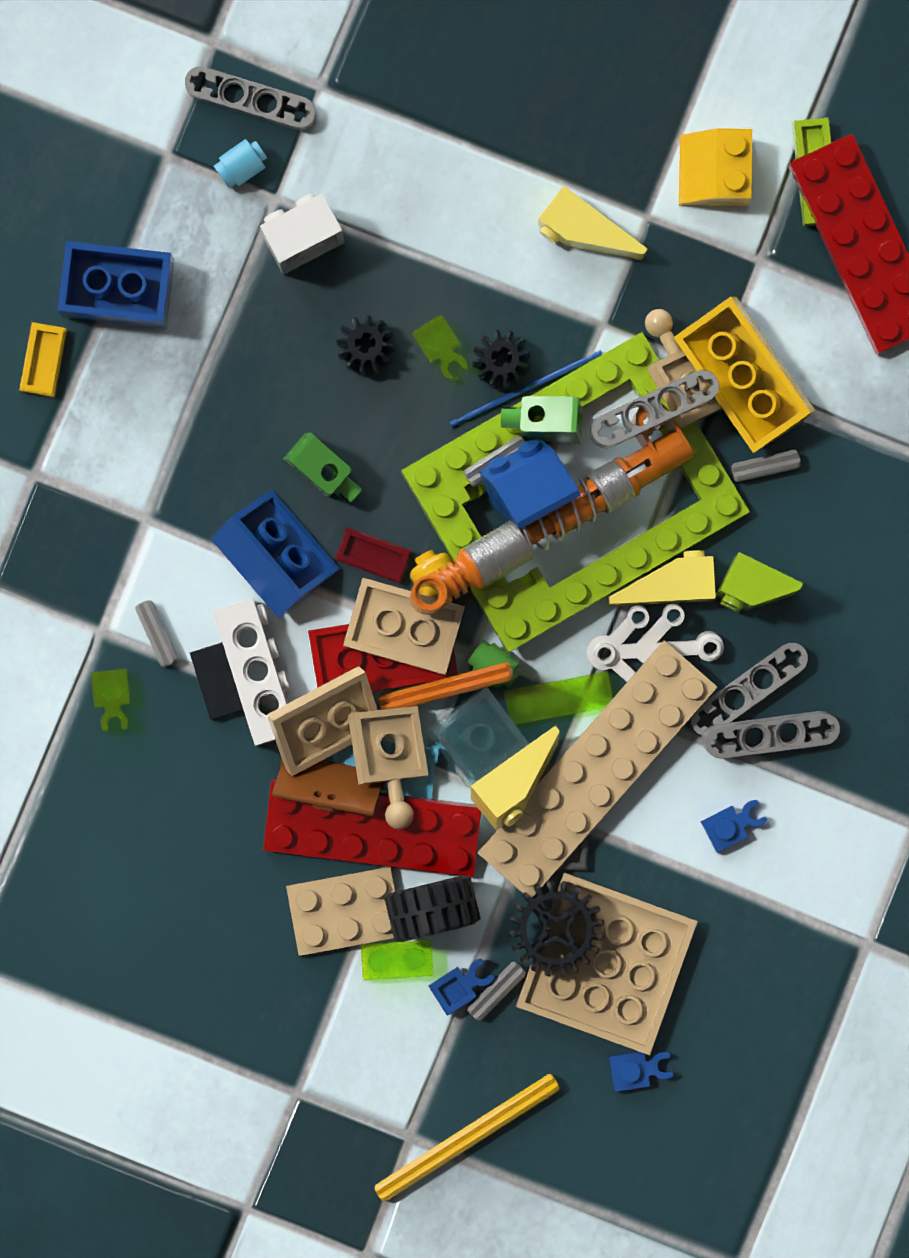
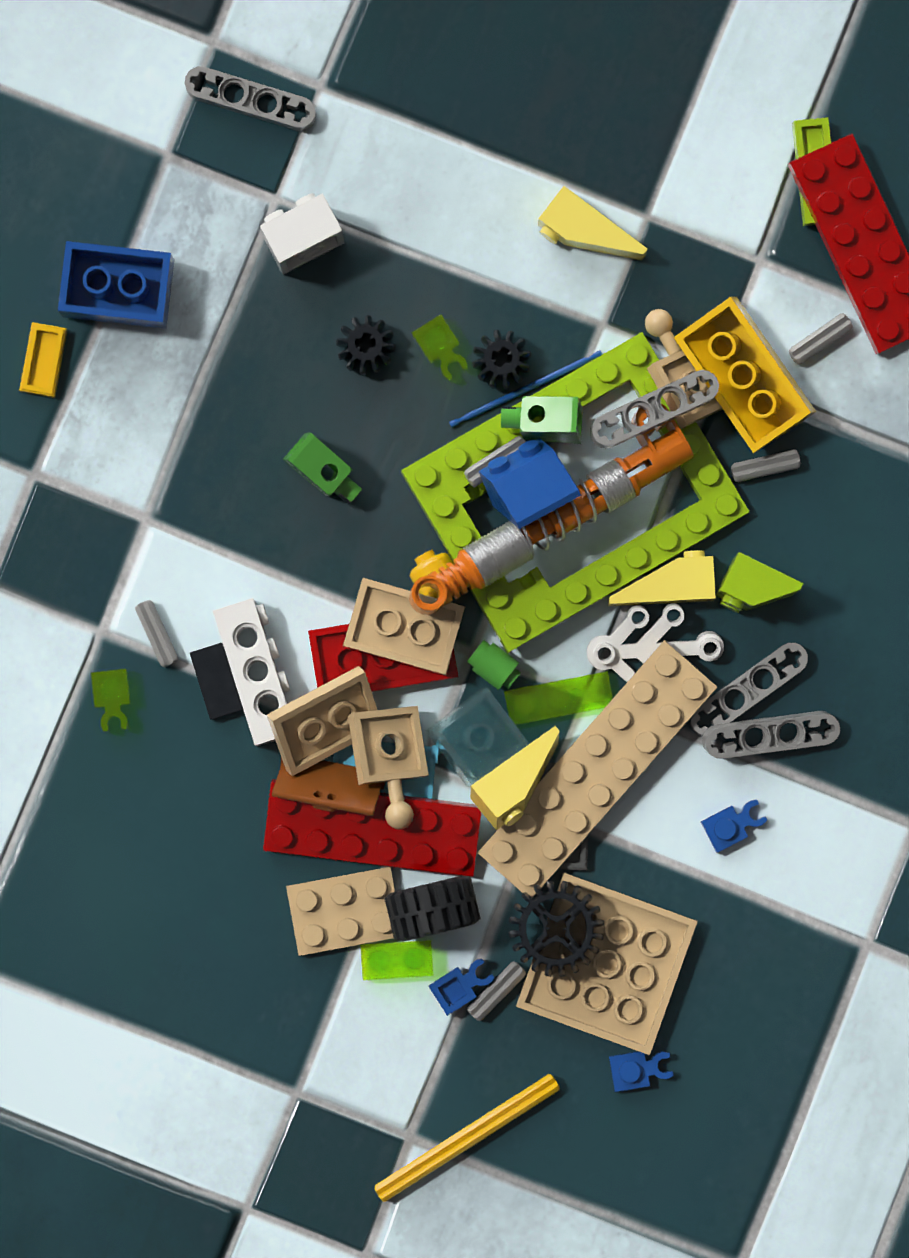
blue slope [211,490,340,618] -> none
medium azure brick [214,139,267,189] -> none
dark red tile [334,527,412,584] -> none
orange axle [379,662,513,710] -> none
yellow slope [678,128,752,206] -> none
none -> light grey axle [789,313,853,365]

